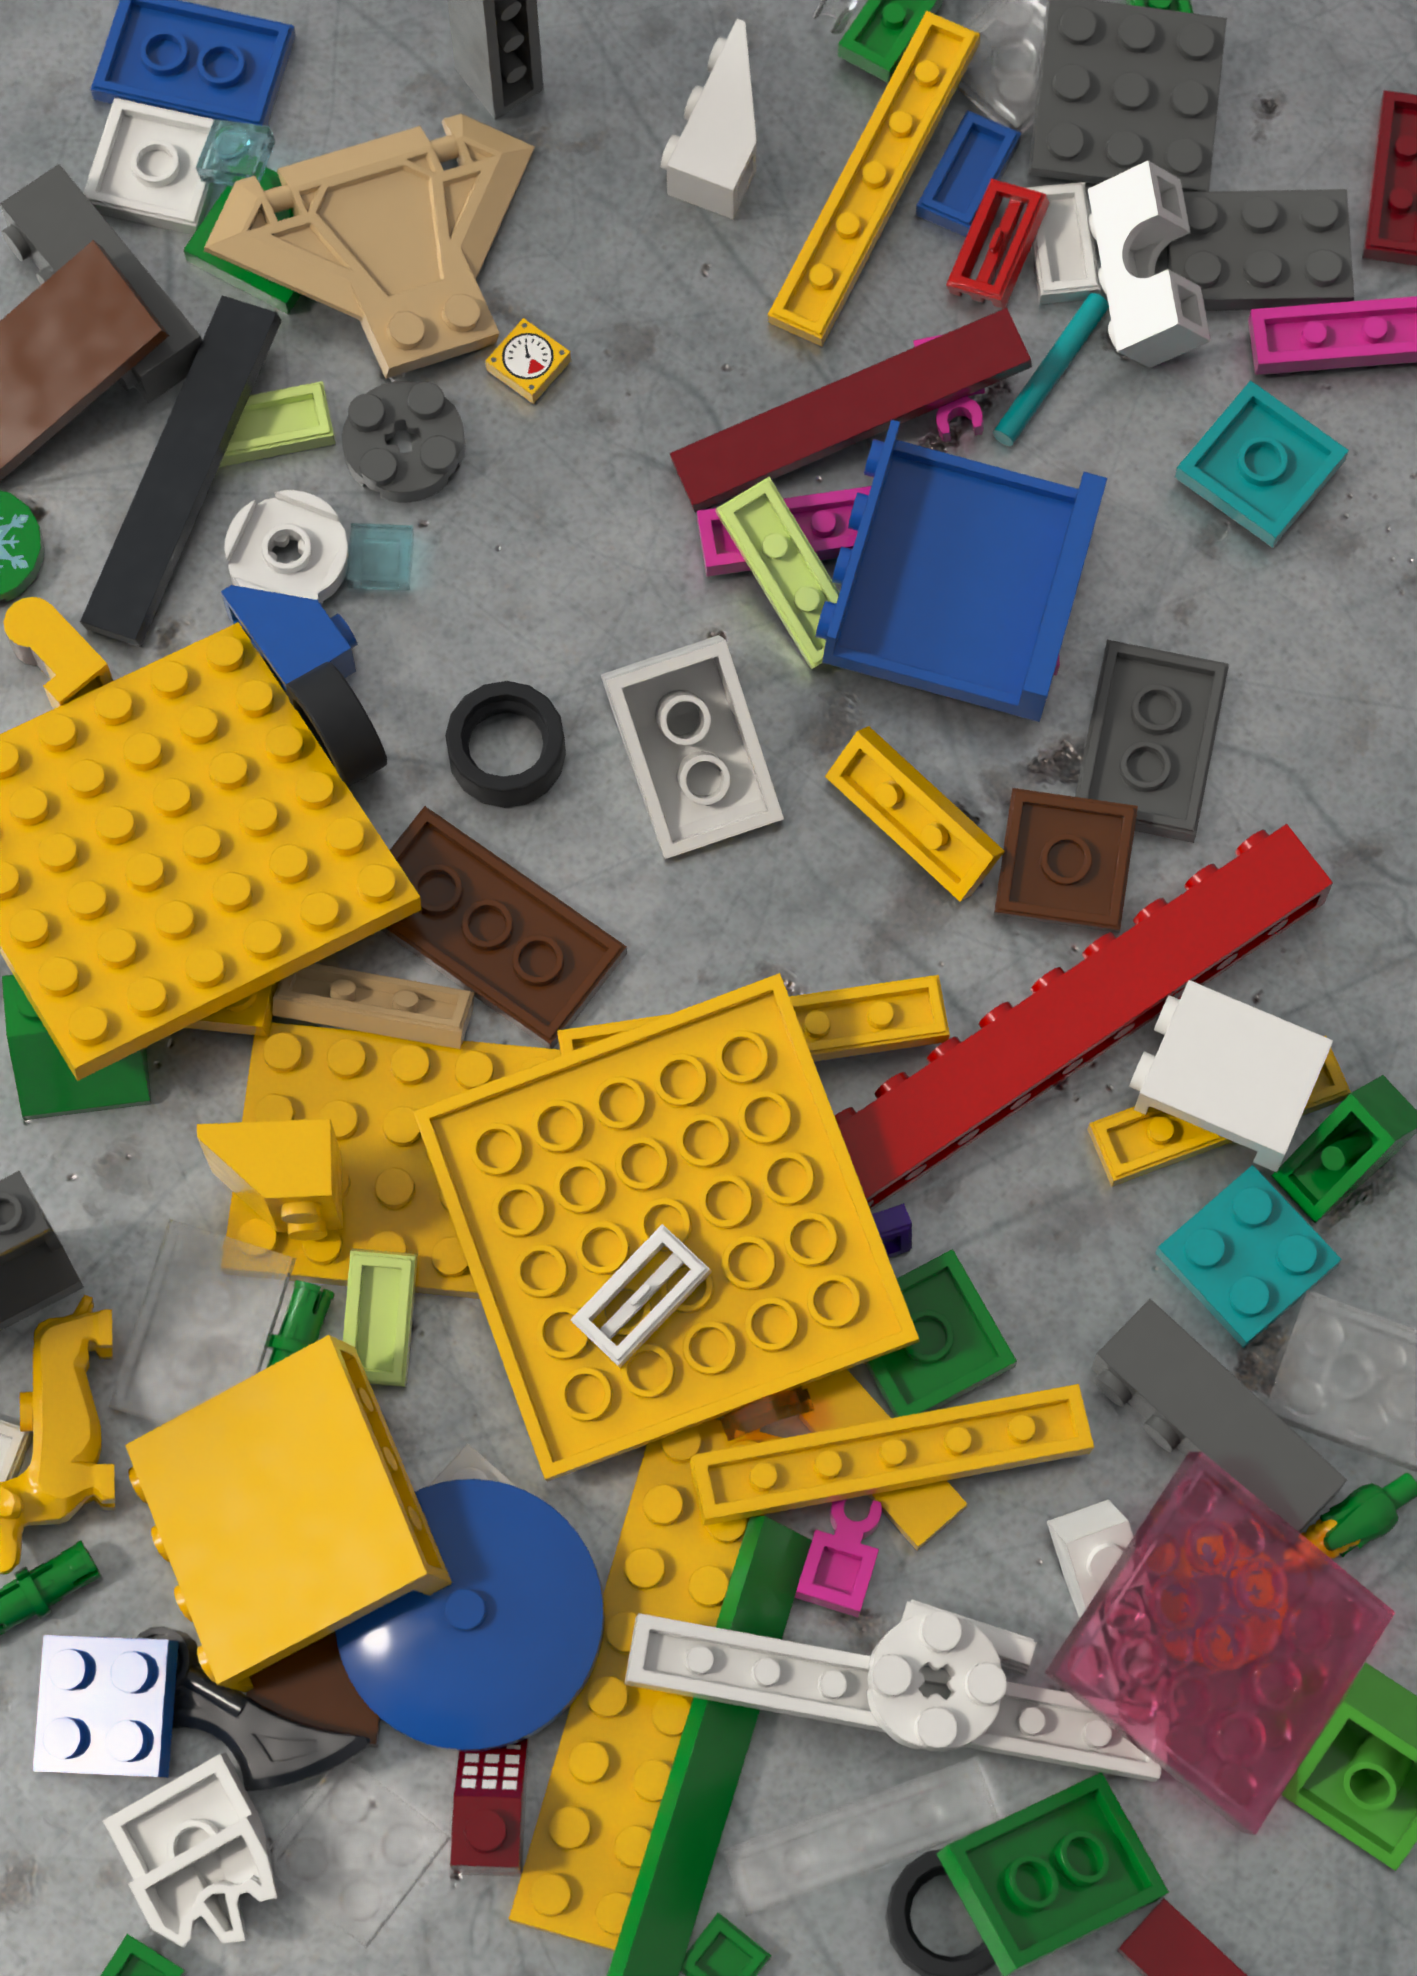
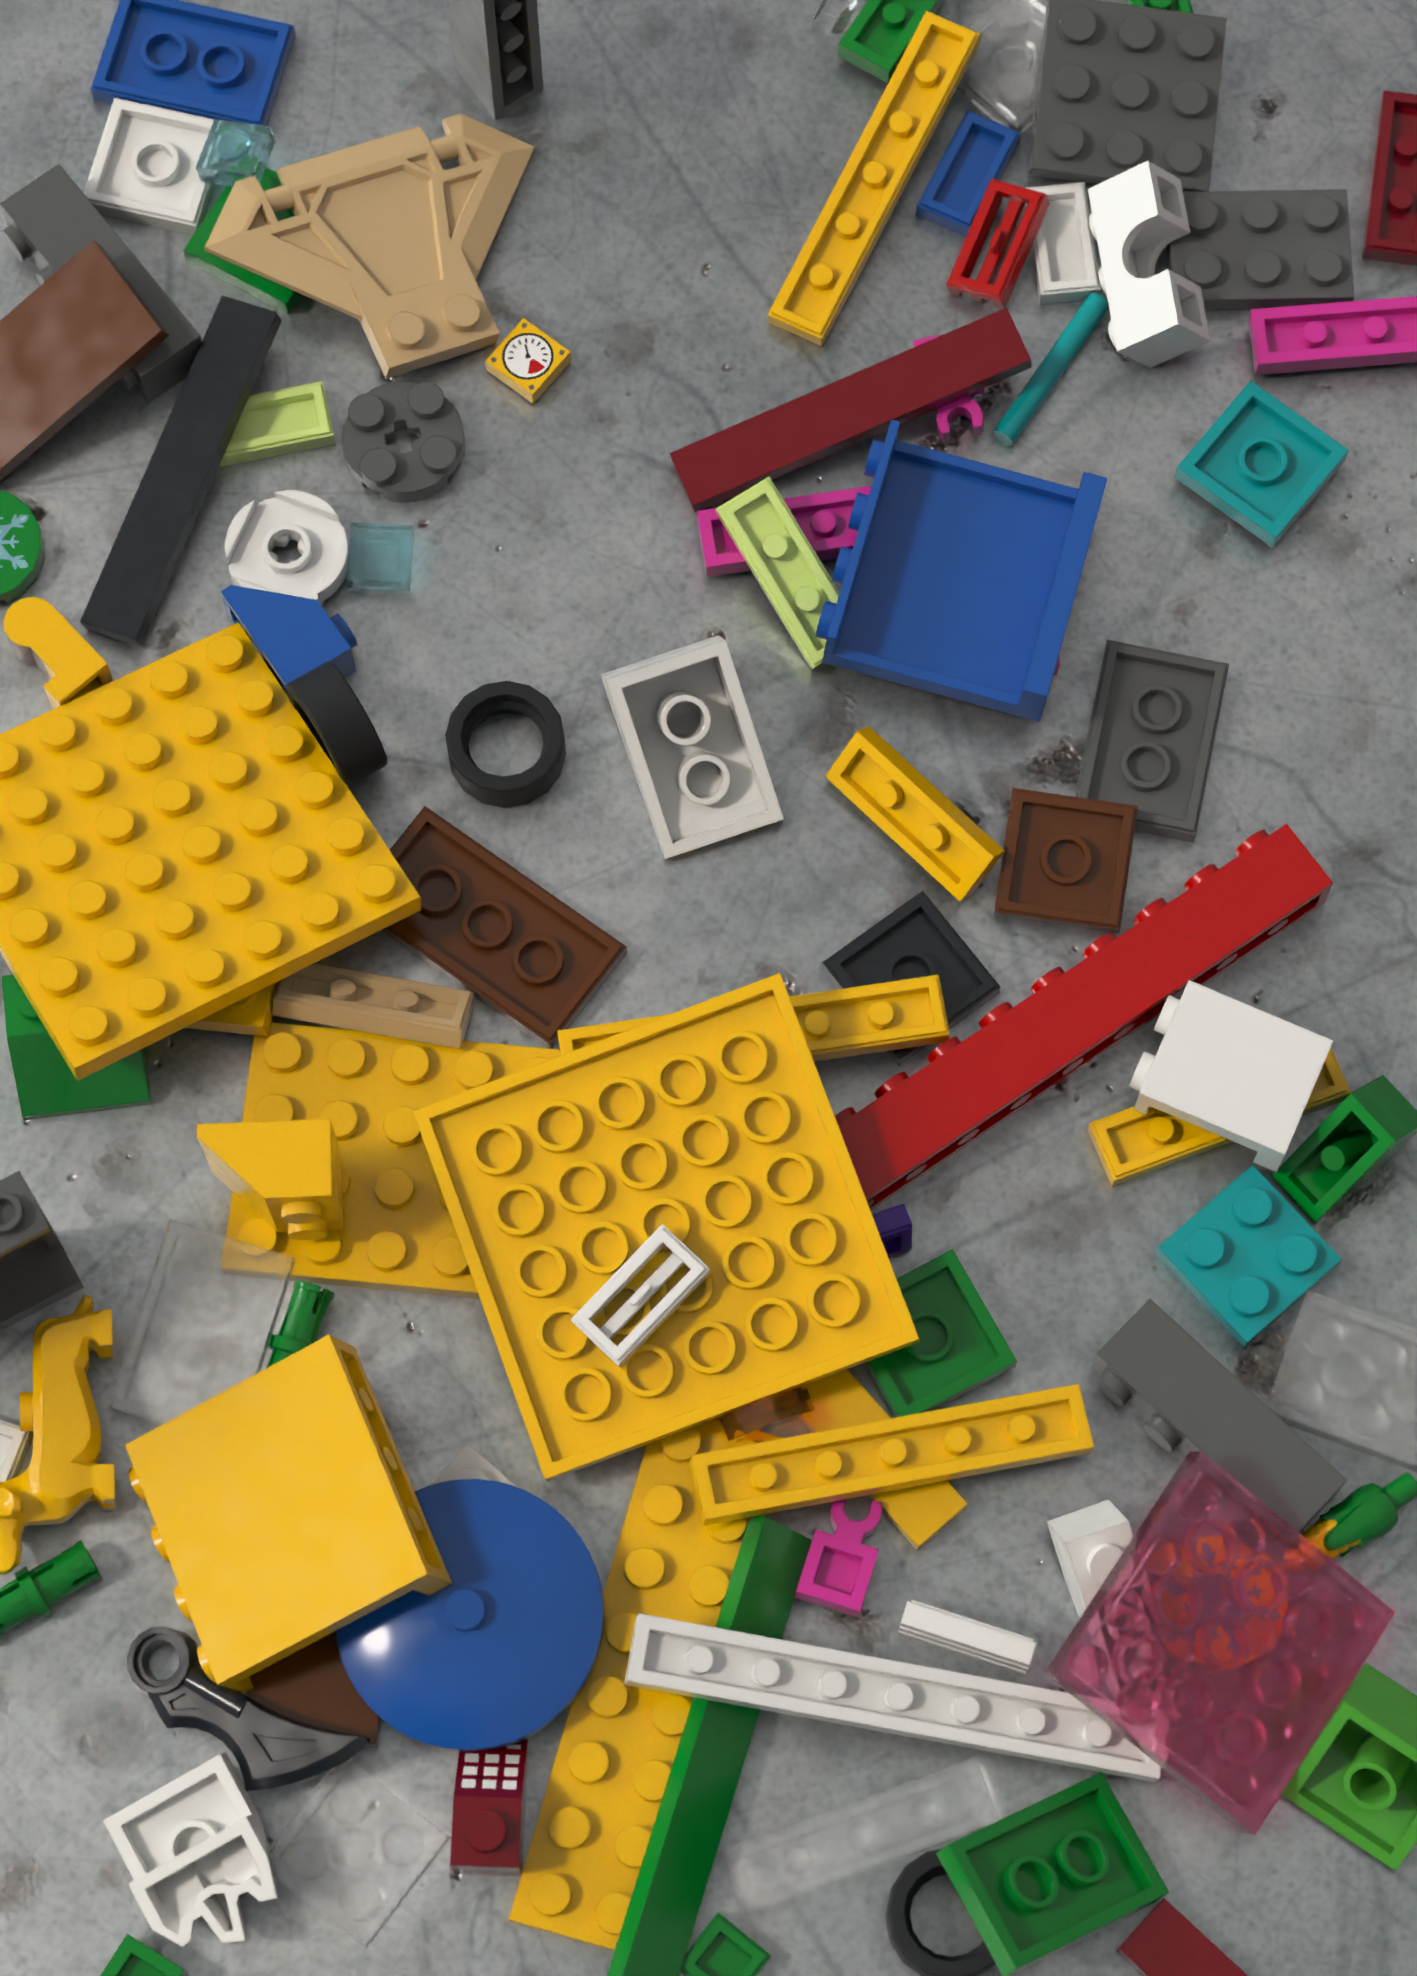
plate [33,1635,179,1778] -> none
yellowish green tile [343,1248,418,1387] -> none
white slope [661,19,757,219] -> none
white plate [867,1611,1007,1752] -> none
none -> black tile [822,891,1001,1066]

